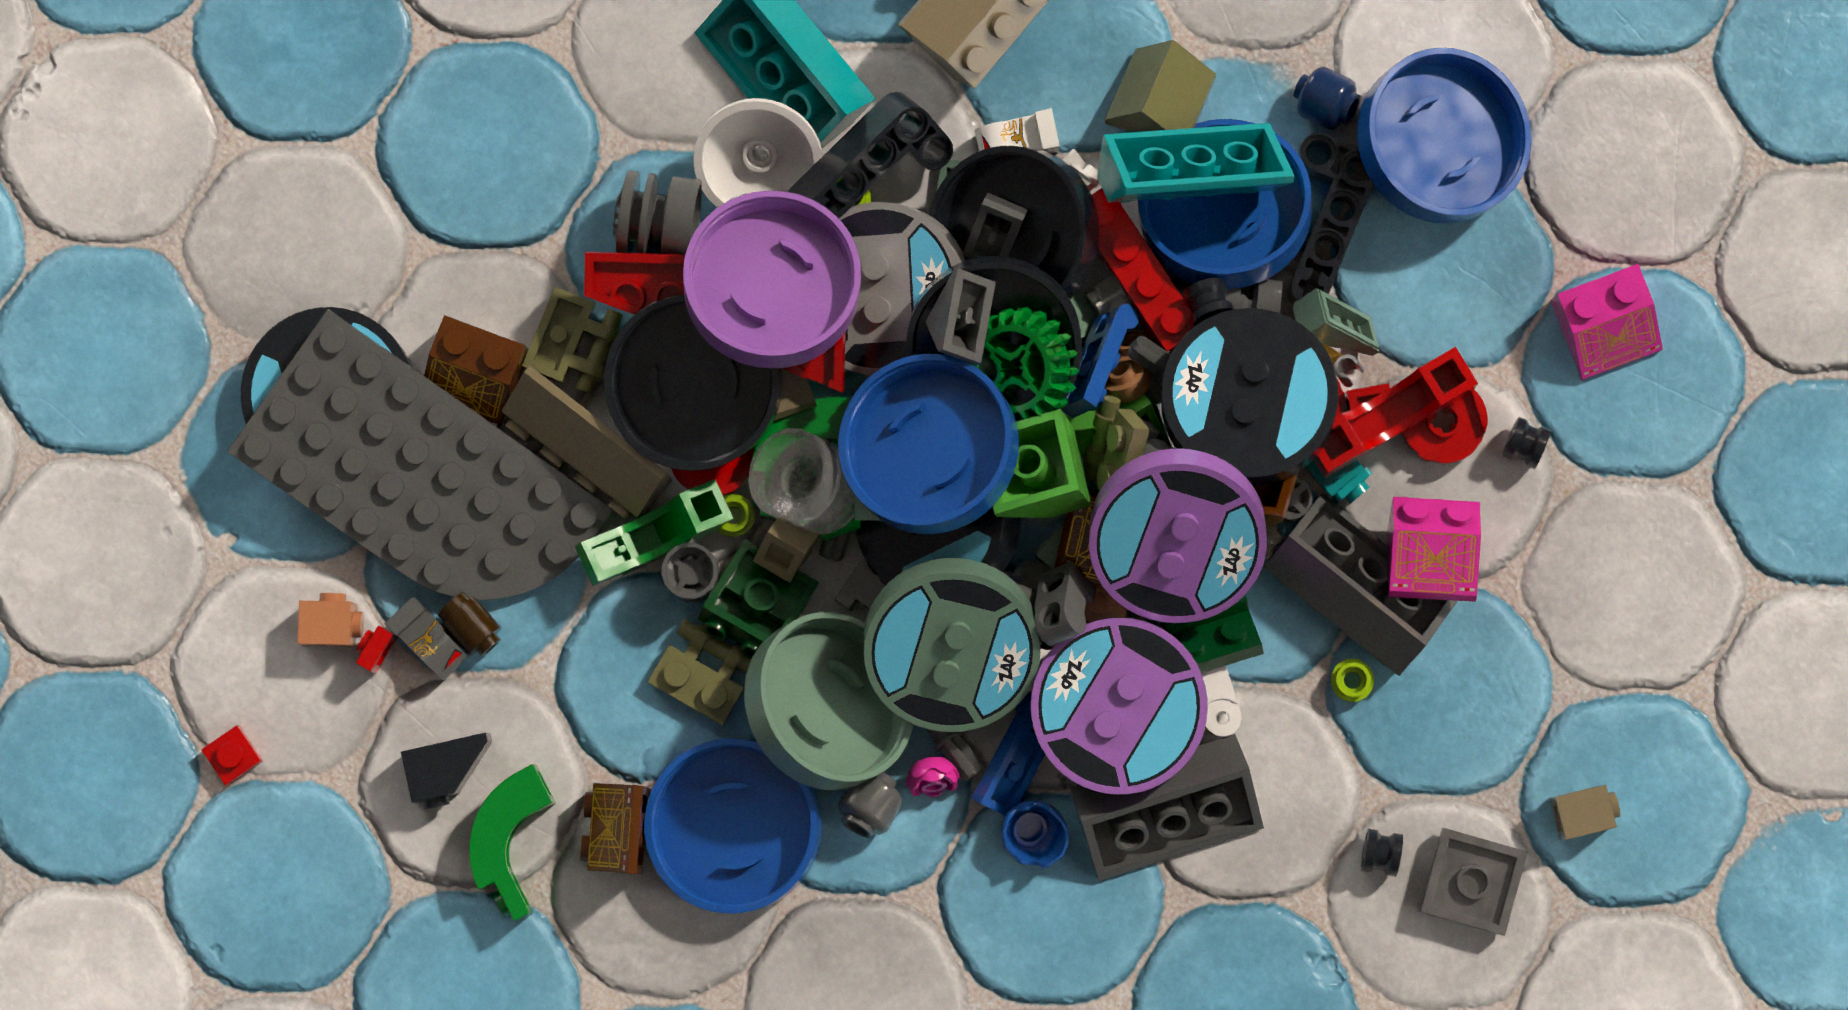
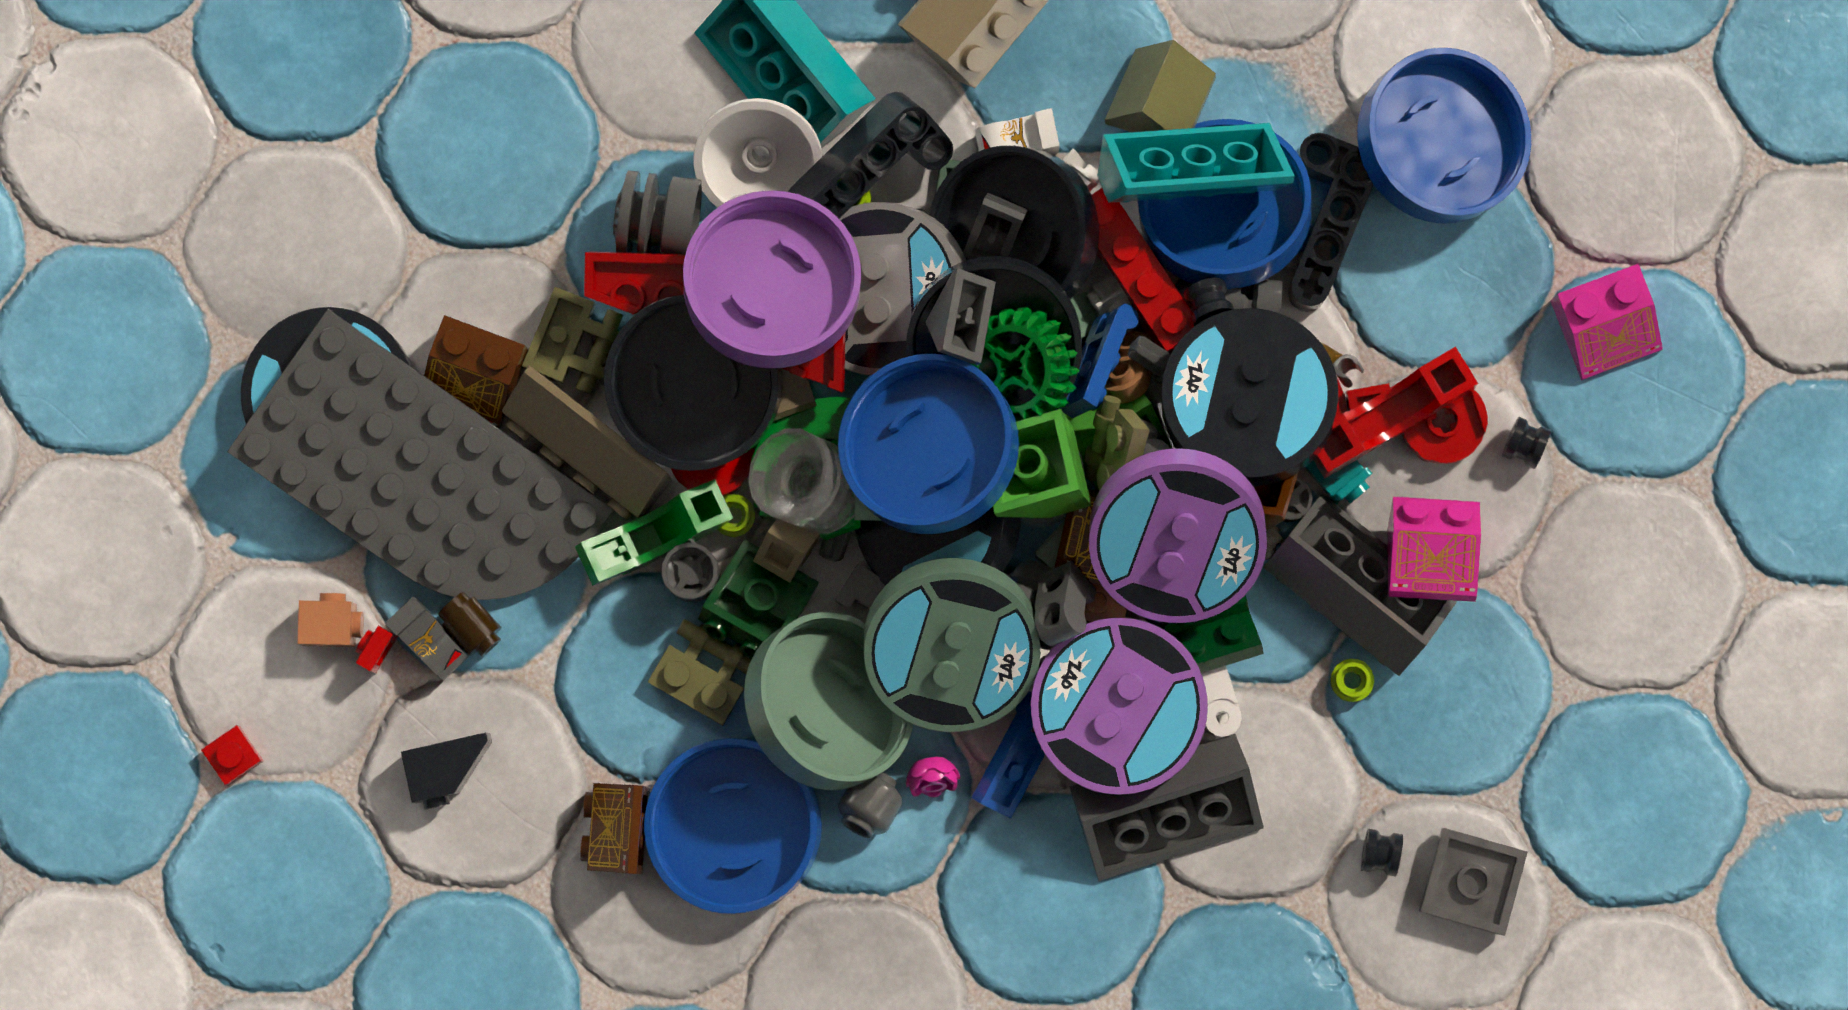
green arch [469,764,556,921] -> none
dark grey axle [925,728,983,782] -> none
blue hair [1001,800,1070,868] -> none
sand green slope [1292,288,1380,356] -> none
dark blue head [1293,67,1361,130] -> none
dark tan brick [1549,785,1620,840] -> none

